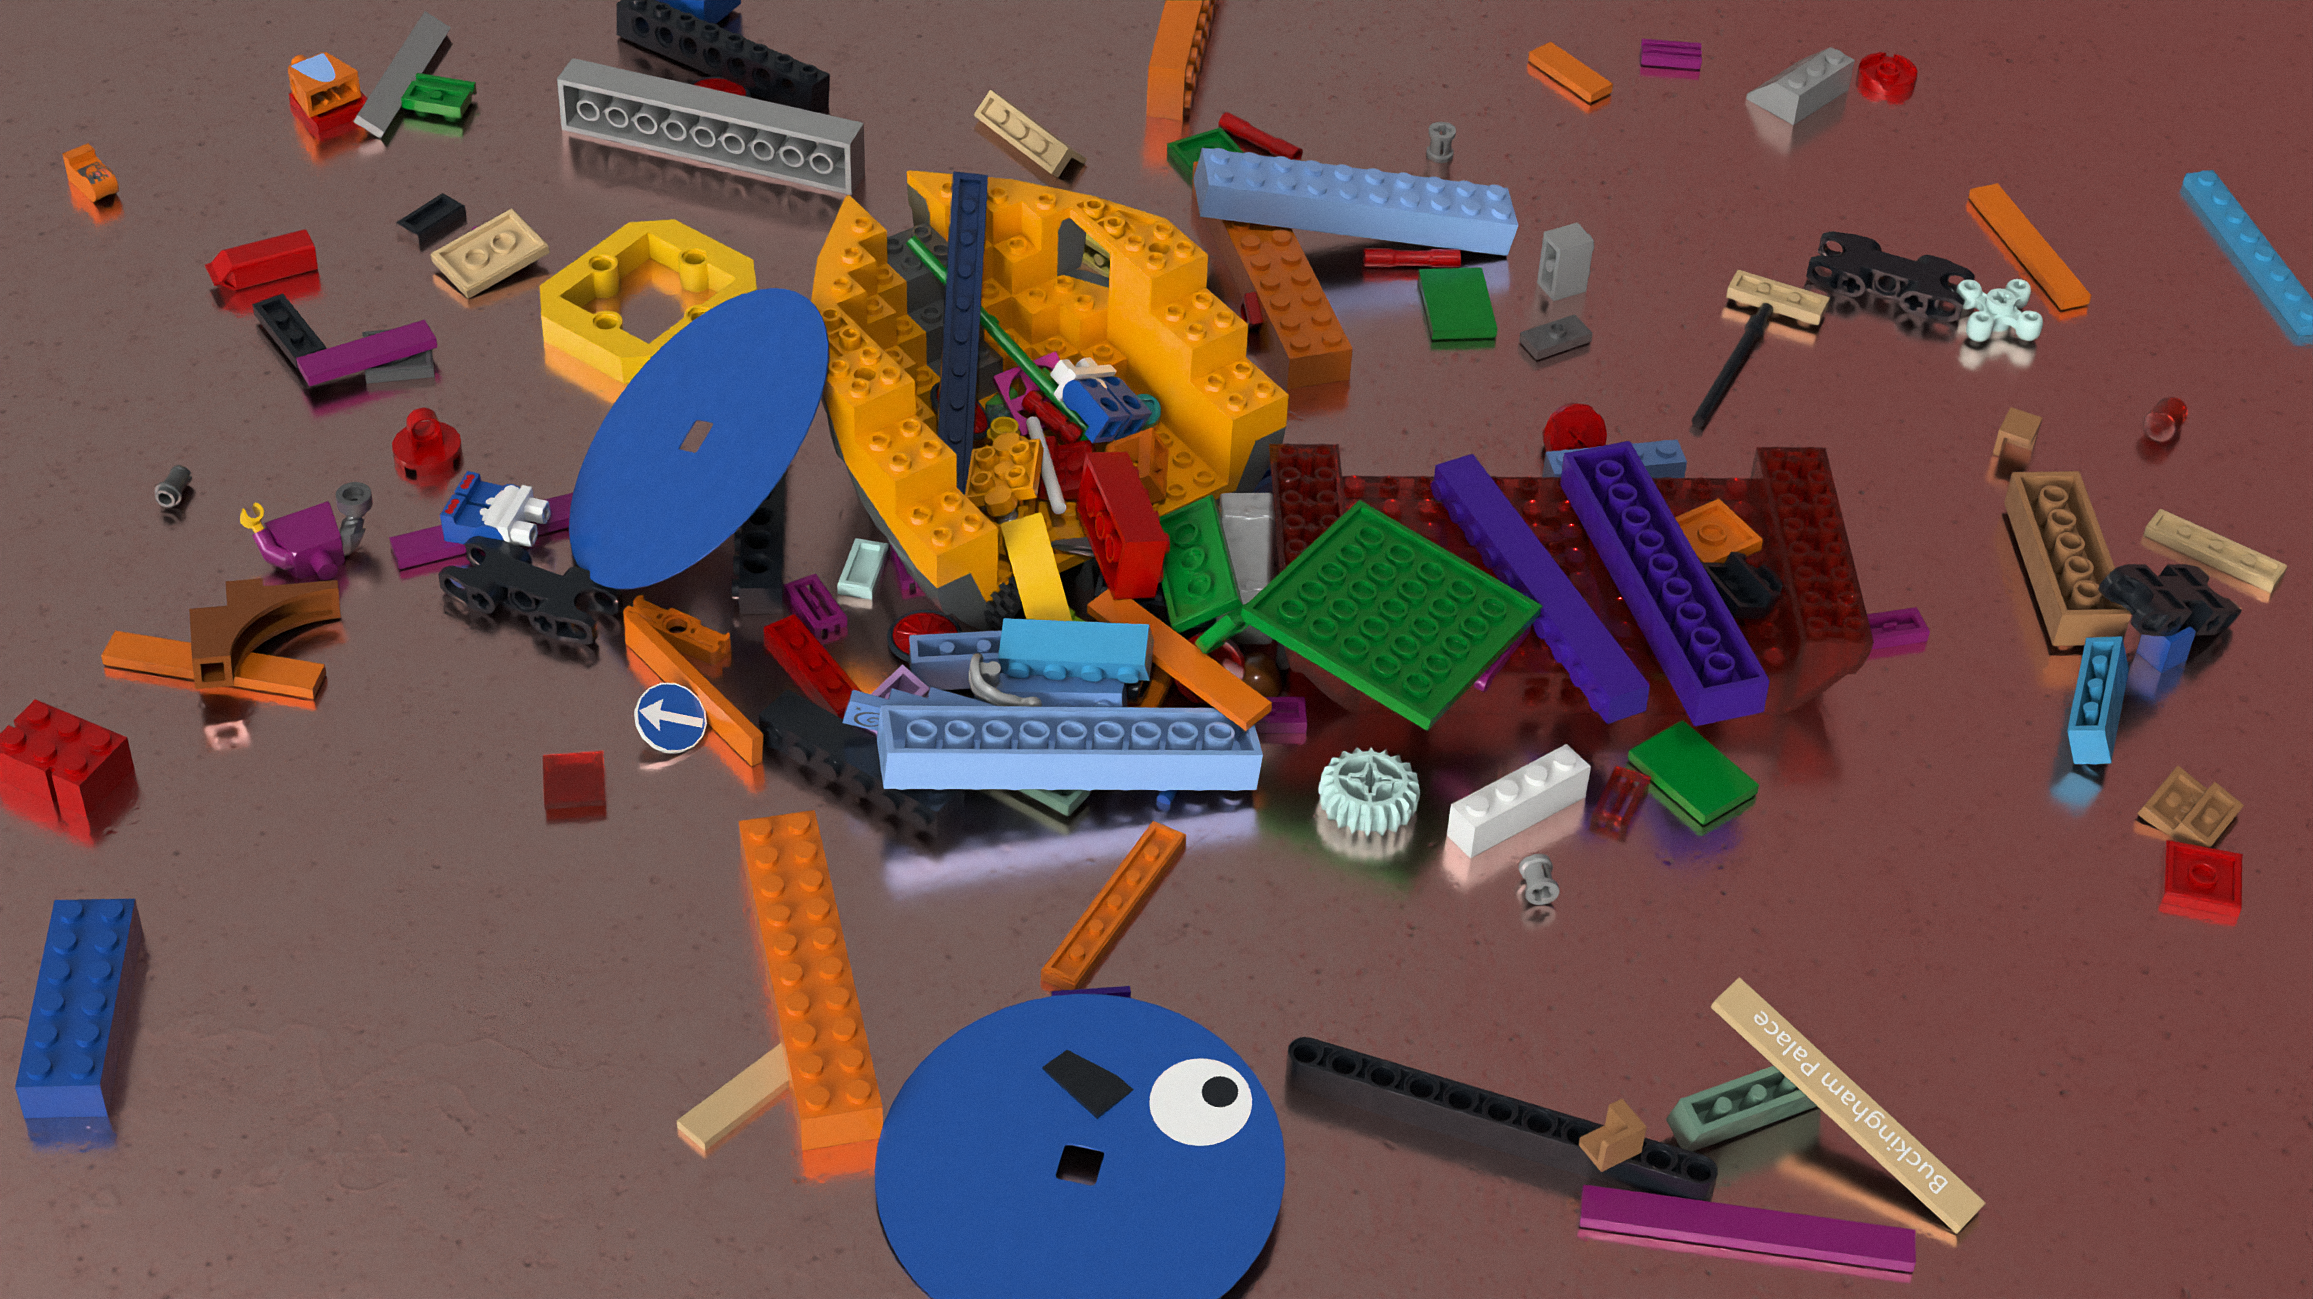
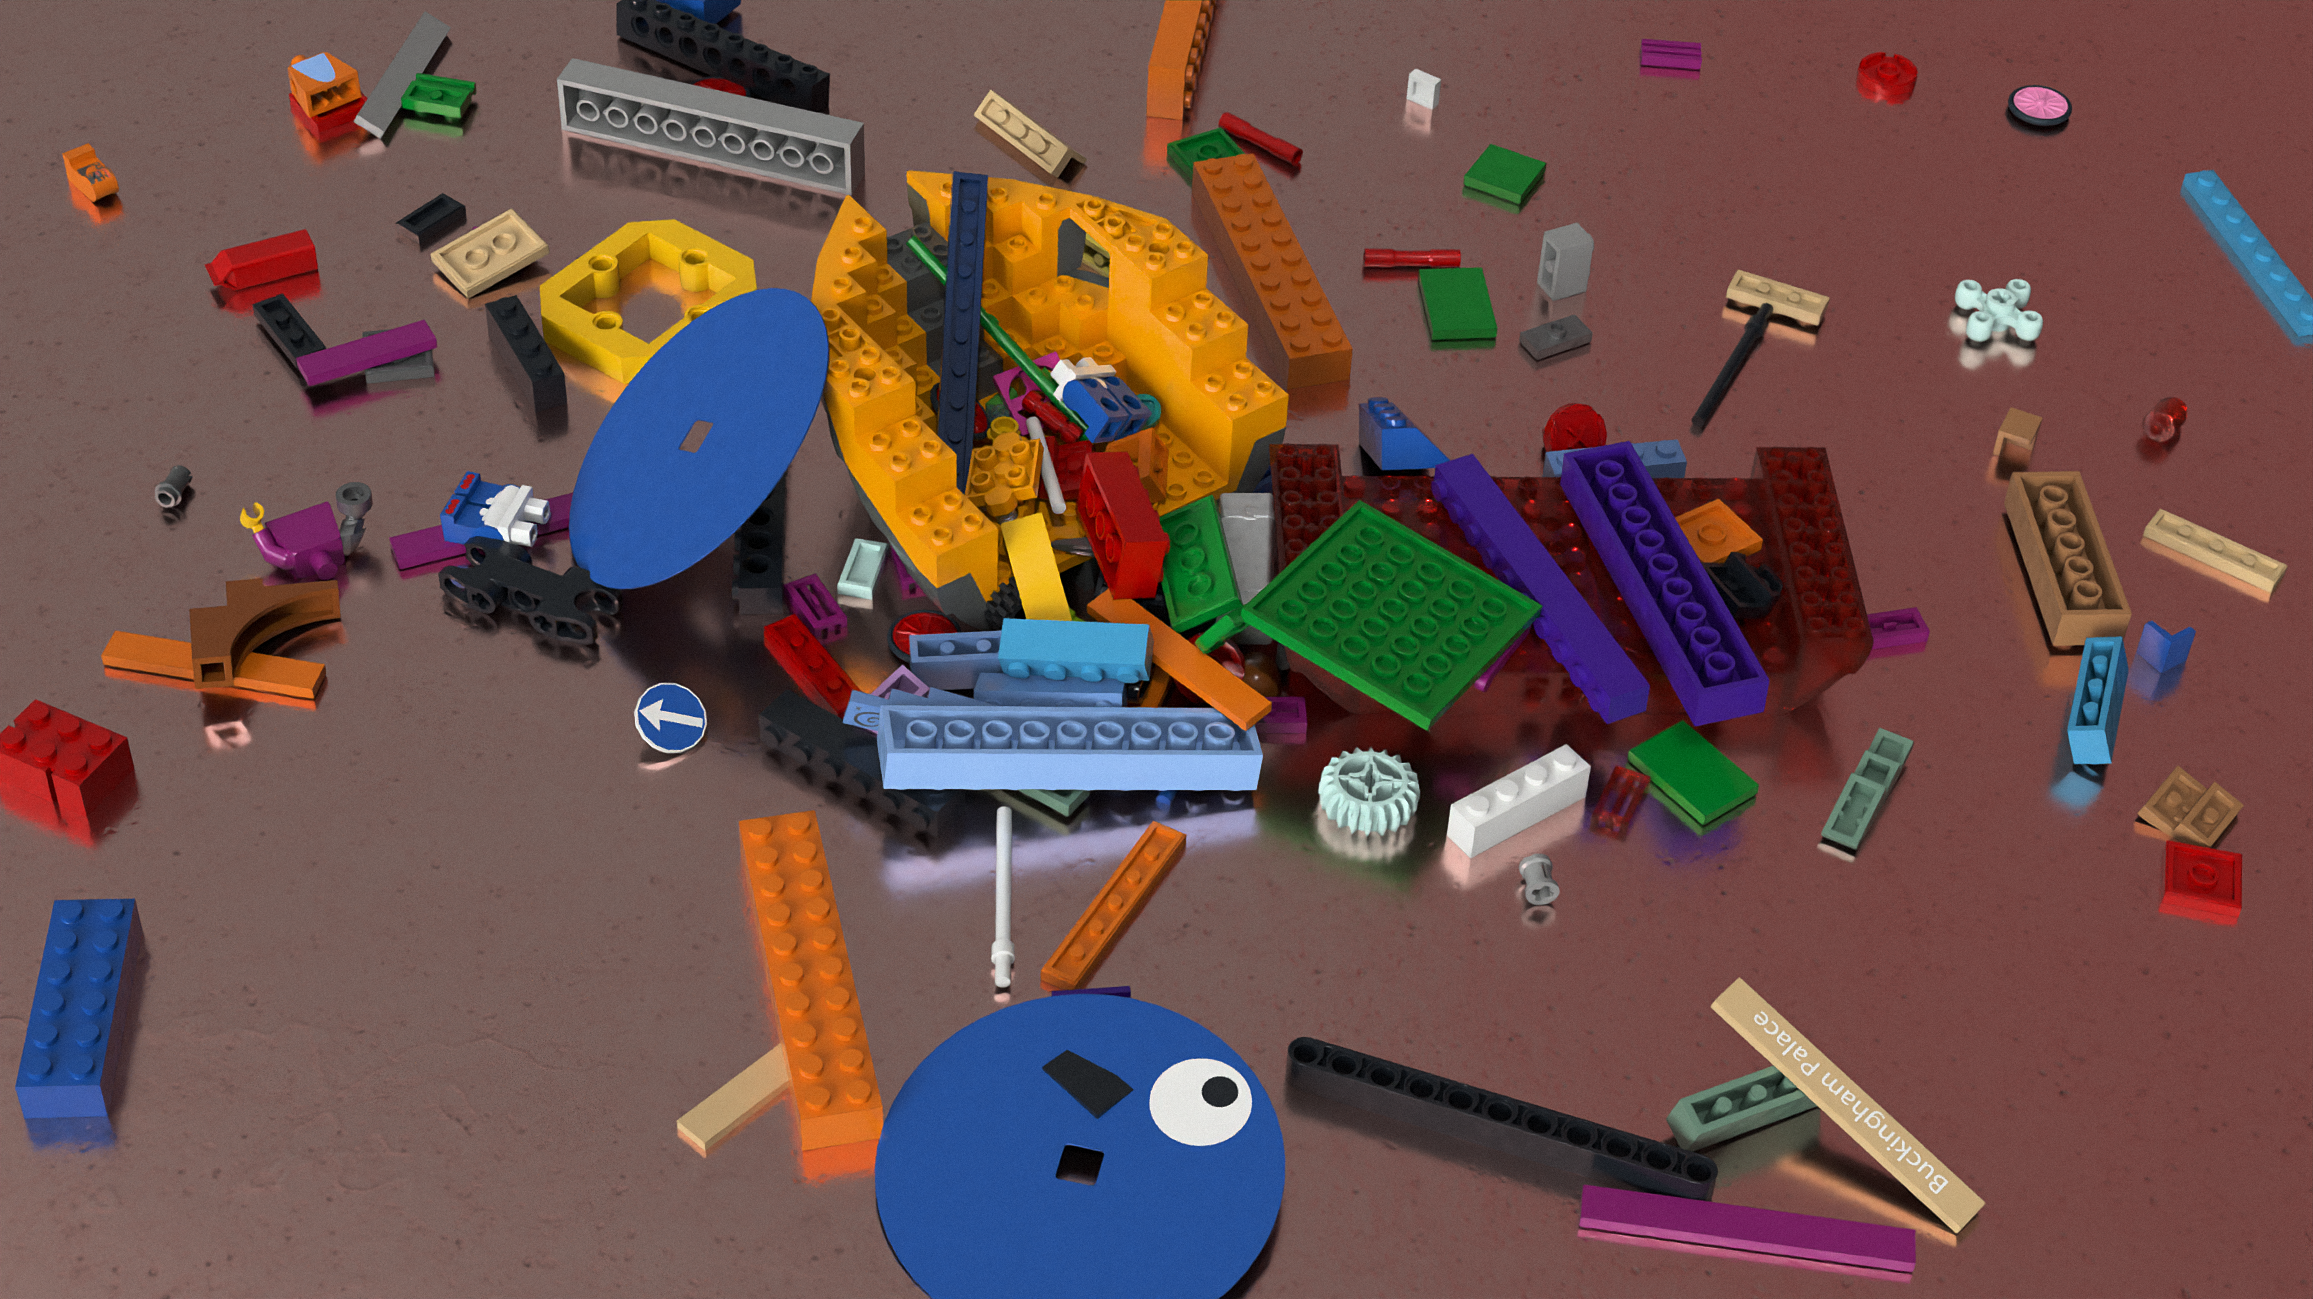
red tile [392,407,462,476] -> none
clear red piece [543,751,606,810] -> none
orange piece [623,595,731,665] -> none
orange tile [625,611,764,767] -> none
light grey piece [968,653,1042,707] -> none
light blue brick [1193,148,1518,256] -> none
red tile [1239,292,1263,330] -> none
light grey bush [1426,122,1456,163] -> none
orange tile [1528,42,1613,103] -> none
medium nougat panel [1579,1099,1647,1172] -> none
light grey slope [1746,47,1855,125] -> none
black piece [1806,231,1975,322] -> none
orange tile [1968,183,2092,310] -> none
black piece [2098,564,2242,636] -> none
none -> black brick [485,295,567,413]
none -> white bar [991,806,1015,988]
none -> blue slope [1359,397,1450,470]
none -> white plate [1407,68,1441,110]
none -> green tile [1463,144,1547,204]
none -> sand green slope [1821,728,1914,850]
none -> bright pink wheel [2008,85,2072,126]

